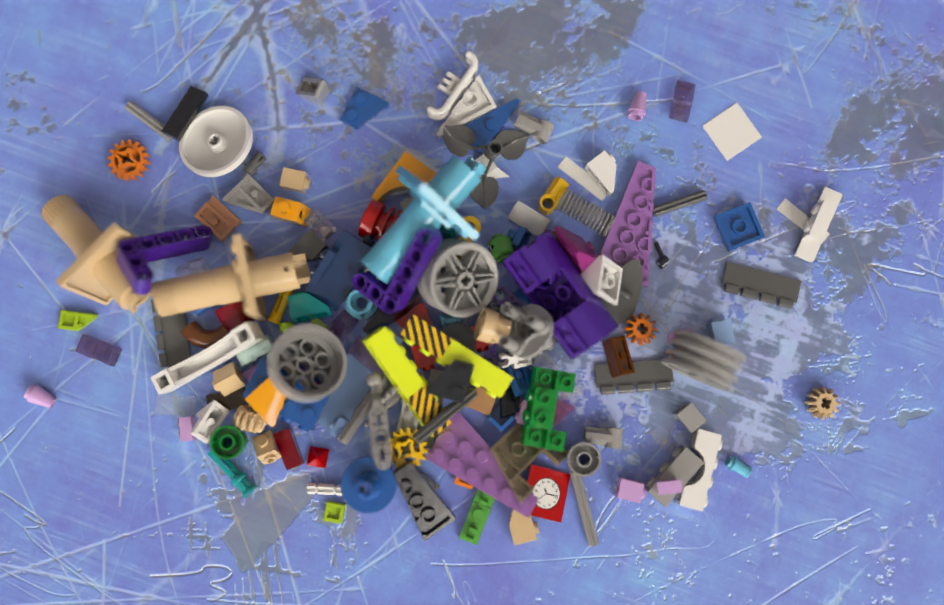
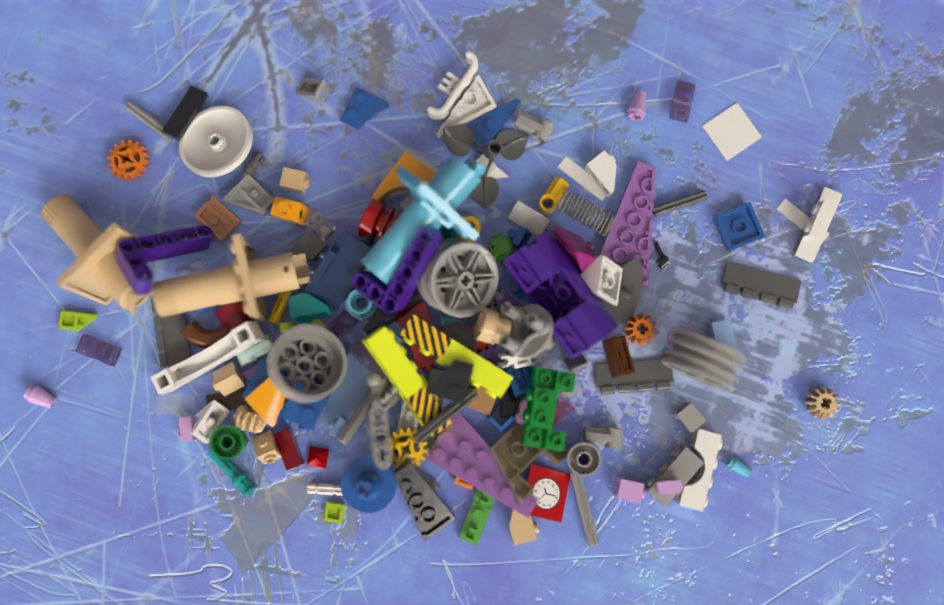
none -> light grey slope [564,354,588,373]

